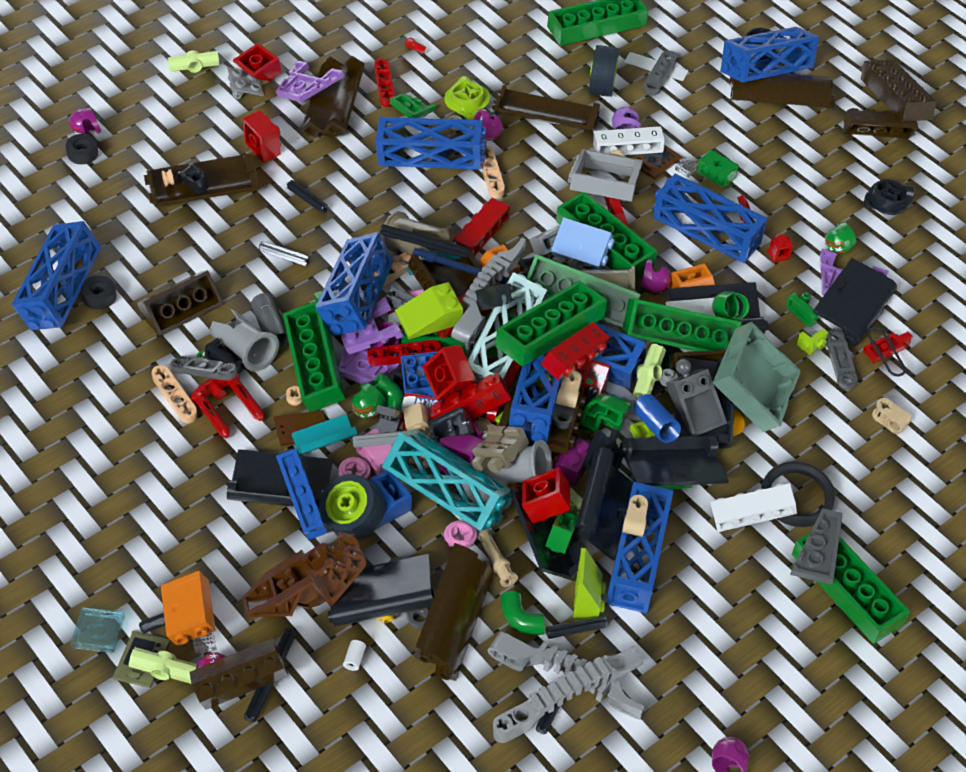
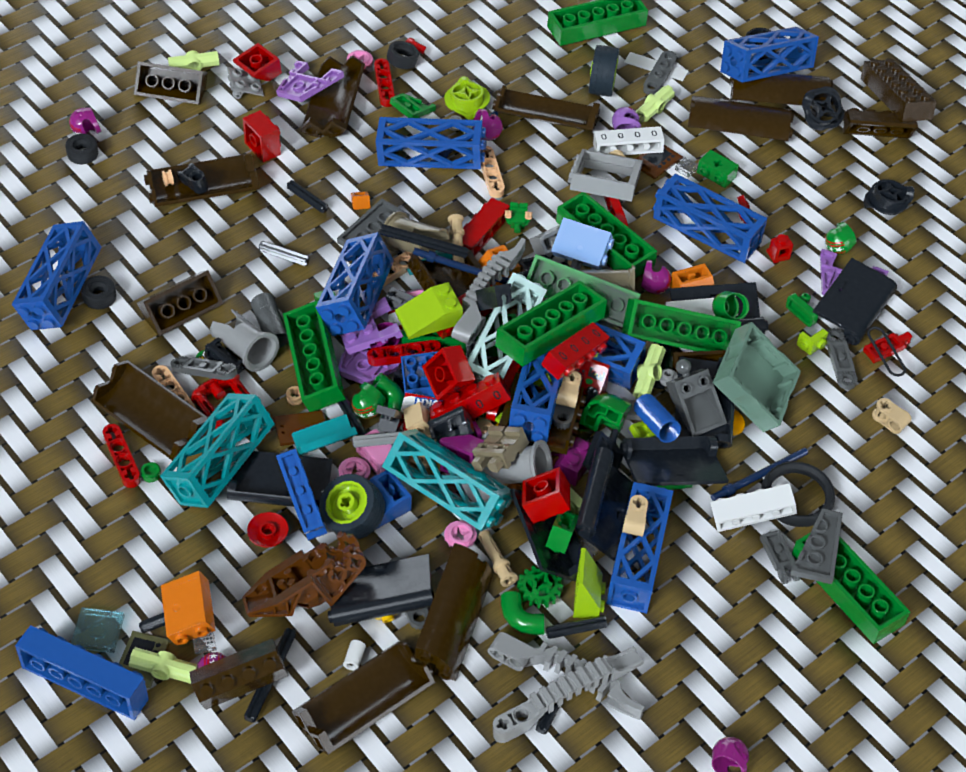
none -> blue brick [15,625,149,721]
none -> dark brown cylinder [92,360,208,461]
none -> red beam [103,424,141,488]
none -> slope [134,61,208,105]
none -> green tile [140,462,161,483]
none -> teal piece [160,393,275,508]
none -> red dish [247,512,289,548]
none -> dark brown cylinder [292,642,435,755]
none -> dark grey wing [337,199,410,247]
none -> black axle [338,396,367,436]
none -> bright pink gear [347,50,373,70]
none -> orange slope [351,191,370,210]
none -> black tyre [386,41,419,69]
none -> tan pin [448,214,465,264]
none -> green piece [505,202,532,233]
none -> green gear [517,565,563,609]
none -> yellowish green piece [636,85,675,123]
none -> dark brown cylinder [687,95,794,142]
none -> dark blue bar [710,448,808,501]
none -> dark grey hinge [760,530,801,584]
none -> black piece [802,86,844,131]

